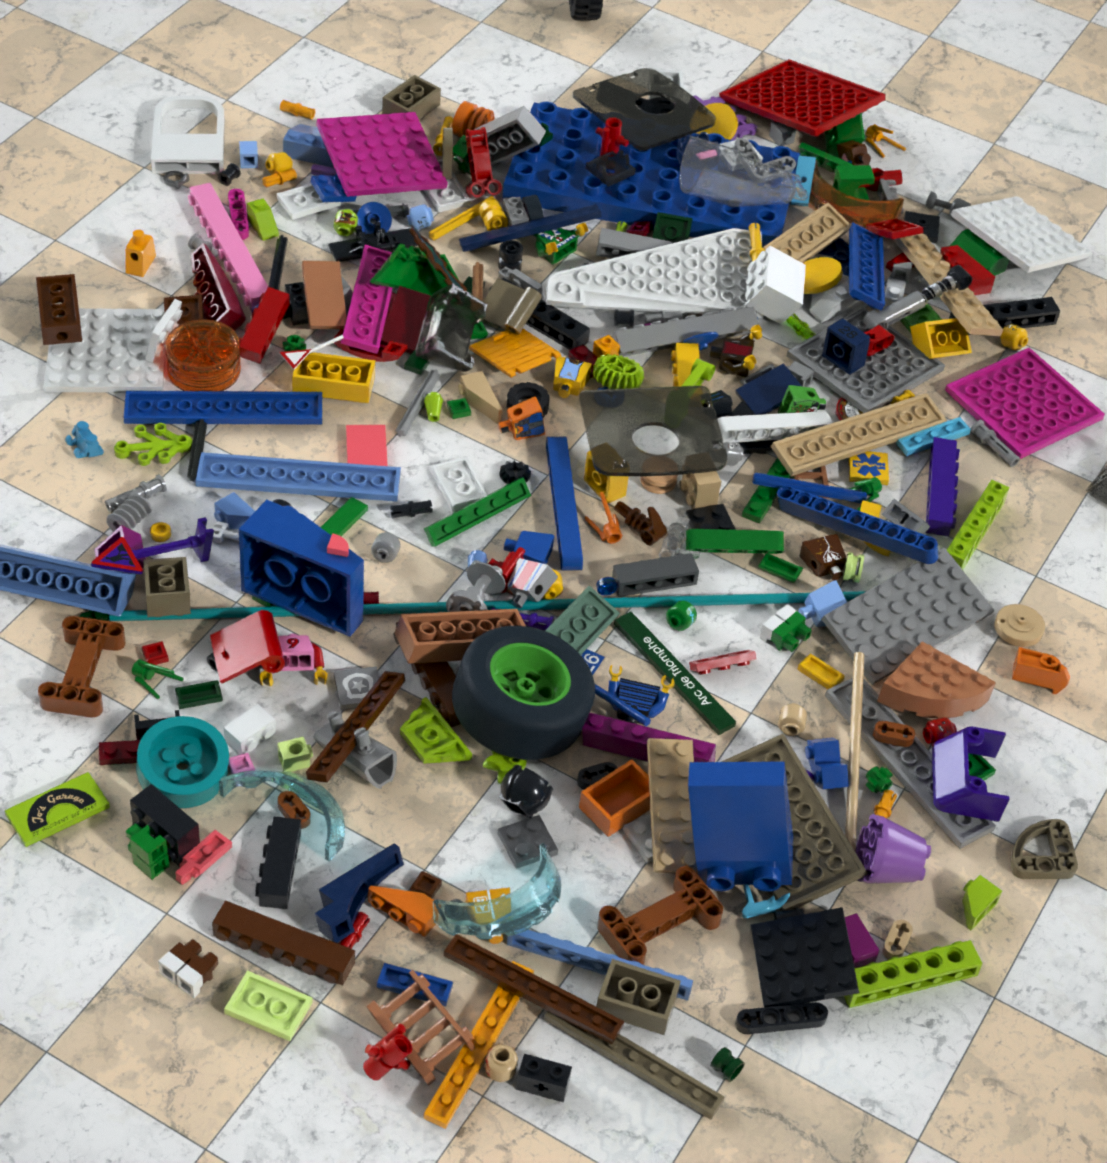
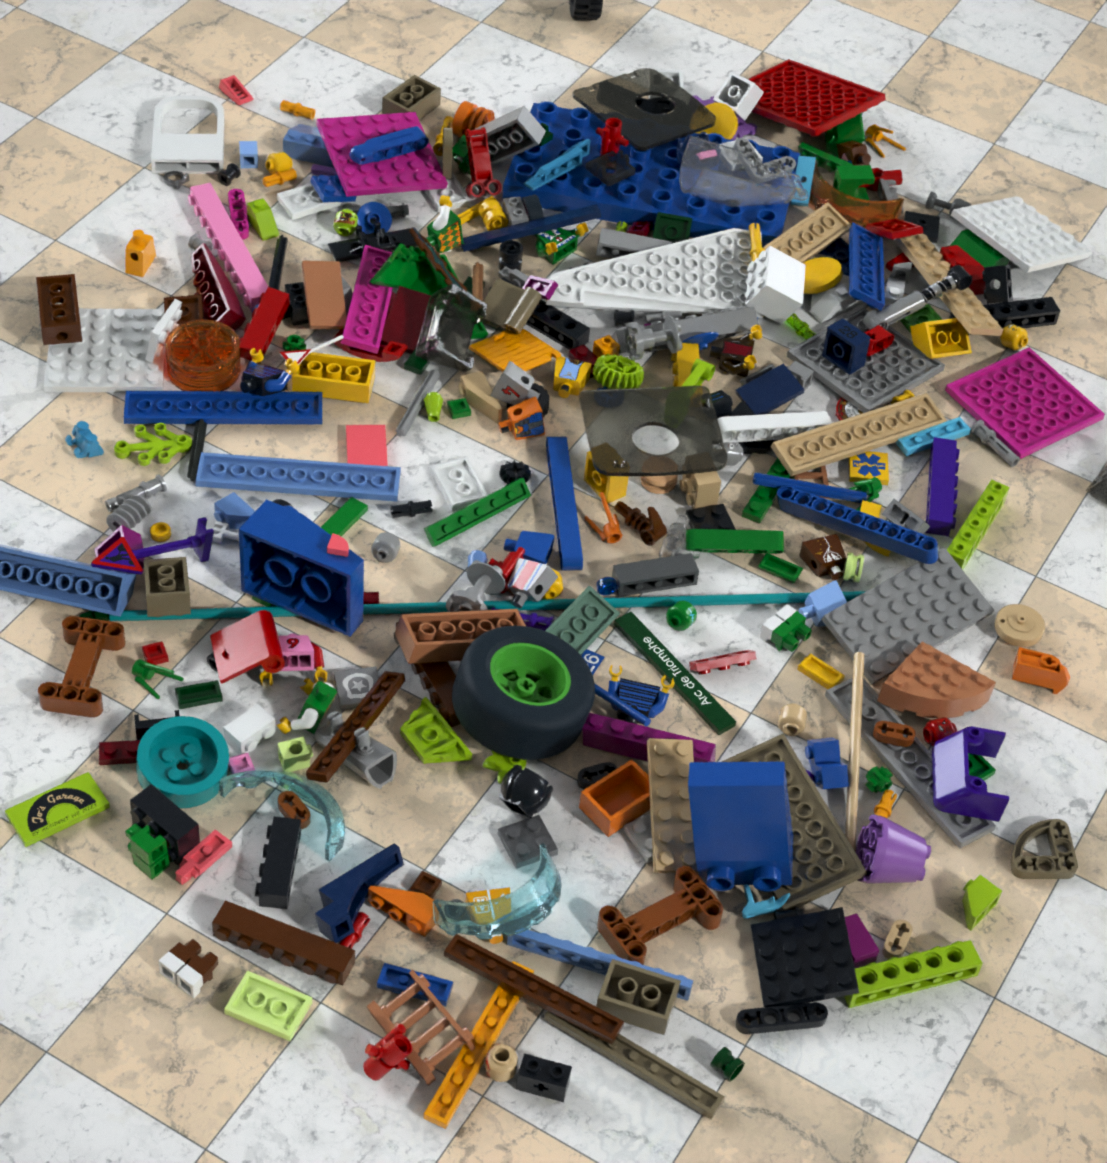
light blue head [407,204,434,230] -> none
light grey brick [769,121,796,146] -> none
bright green torso [778,385,826,414] -> none
none -> coral slope [219,75,253,106]
none -> torso [240,348,299,396]
none -> torso [276,678,338,734]
none -> blue piece [349,126,429,165]
none -> torso [426,195,464,253]
none -> light grey torso [490,361,540,405]
none -> plate [522,275,558,300]
none -> dark azure wedge [524,139,591,191]
none -> light grey piece [624,316,683,360]
none -> white brick [713,71,764,120]
none -> black brick [982,265,1013,304]

